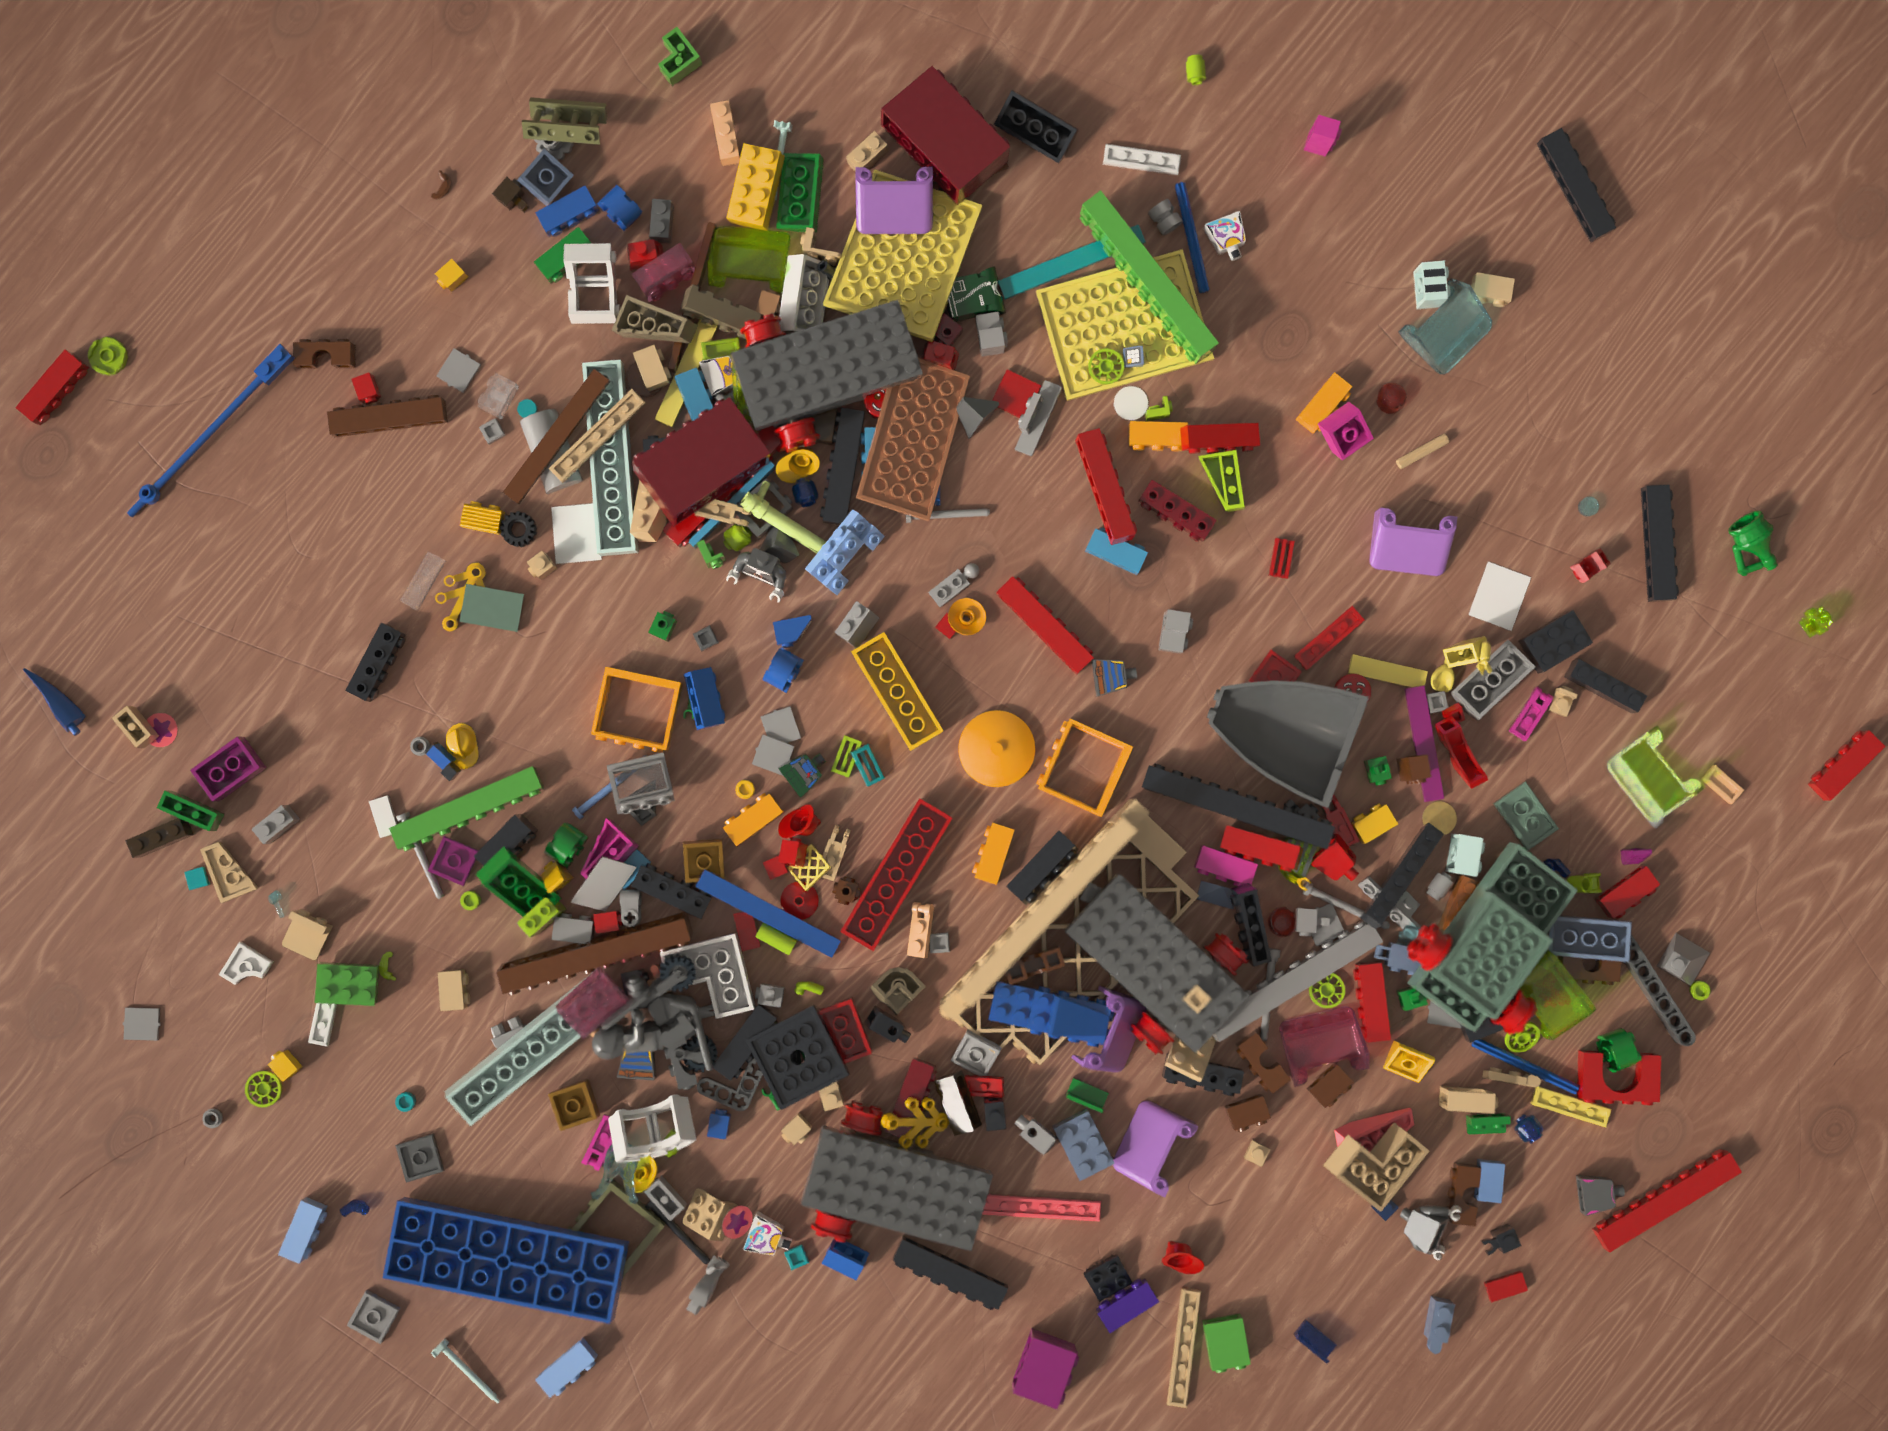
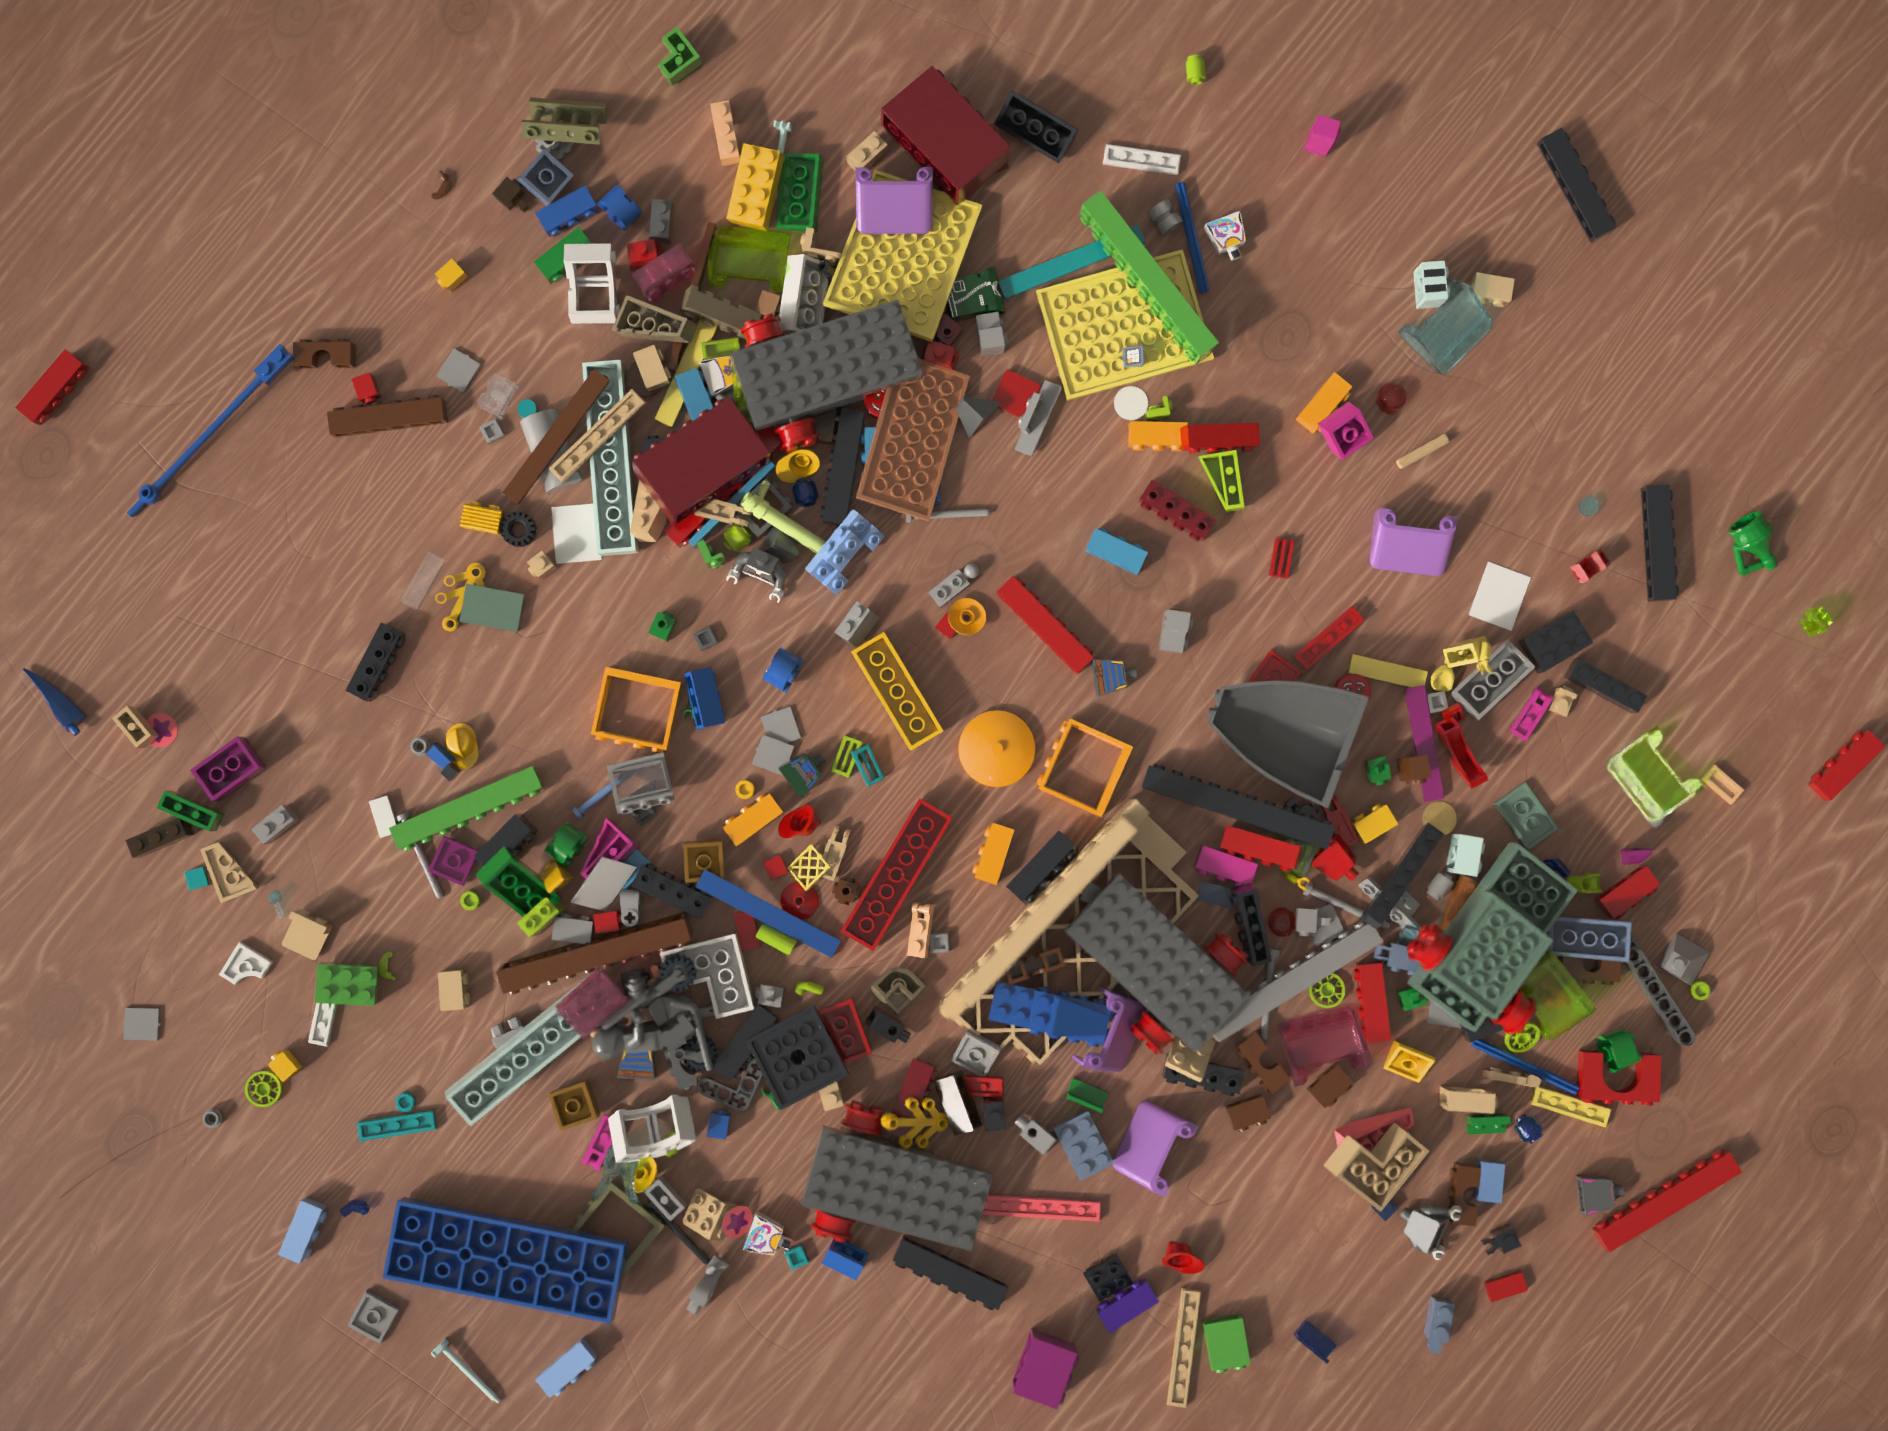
lime tile [88,337,128,376] -> none
dark grey tile [395,1133,445,1183] -> none
blue slope [773,615,812,648] -> none
red brick [778,837,808,868] -> none
tan brick [781,1113,812,1145] -> none
red brick [1075,428,1137,545] -> none
lime wheel [1088,348,1124,385] -> none
tan plate [1183,985,1211,1013] -> none
tan plate [1244,1140,1270,1167] -> none
none -> teal tile [357,1109,437,1141]

